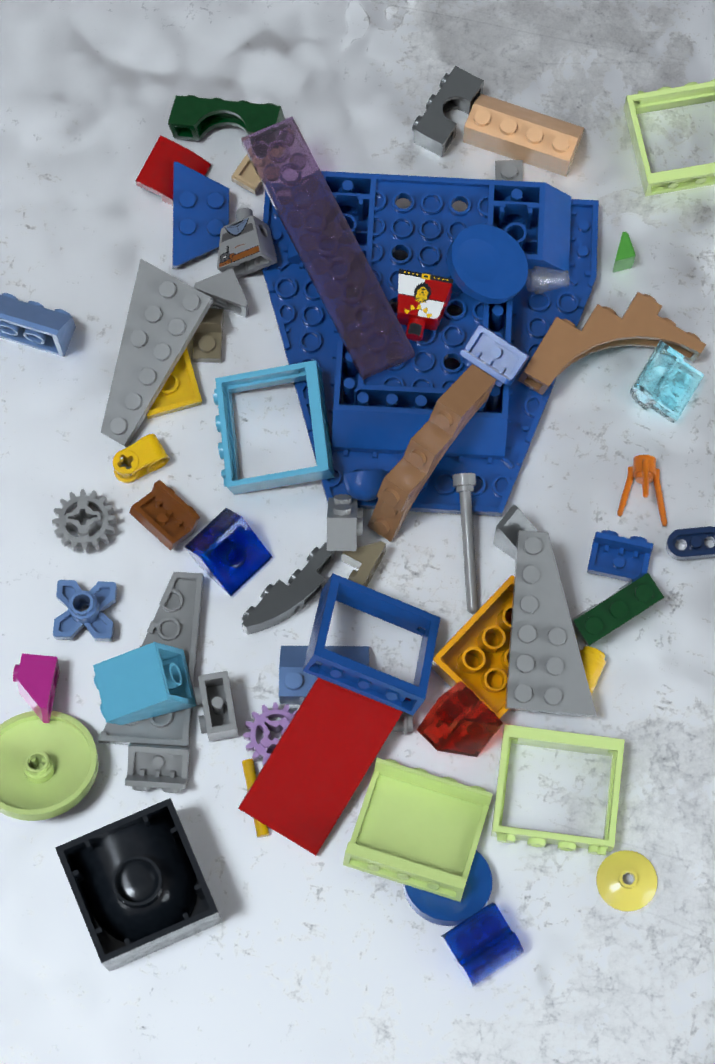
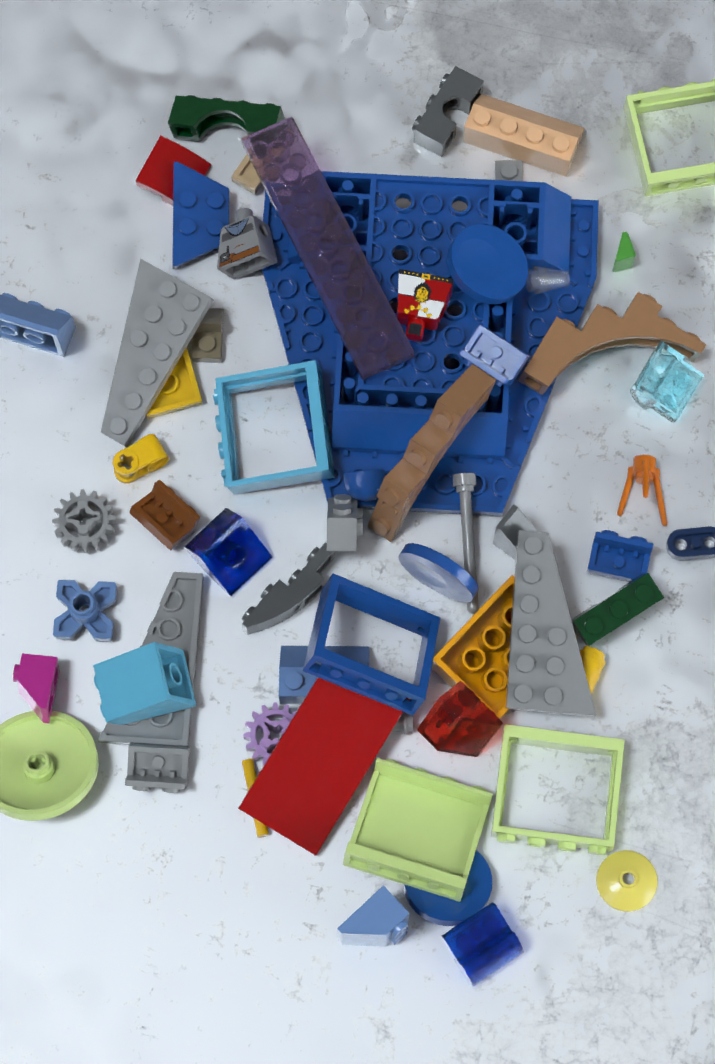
black piece [55,798,223,972] -> none
light grey slope [193,268,249,318] -> none
light grey brick [194,671,239,742] -> none
dark tan slope [341,541,386,587] -> none
none -> medium blue slope [337,885,409,947]
none -> piece [398,543,479,603]

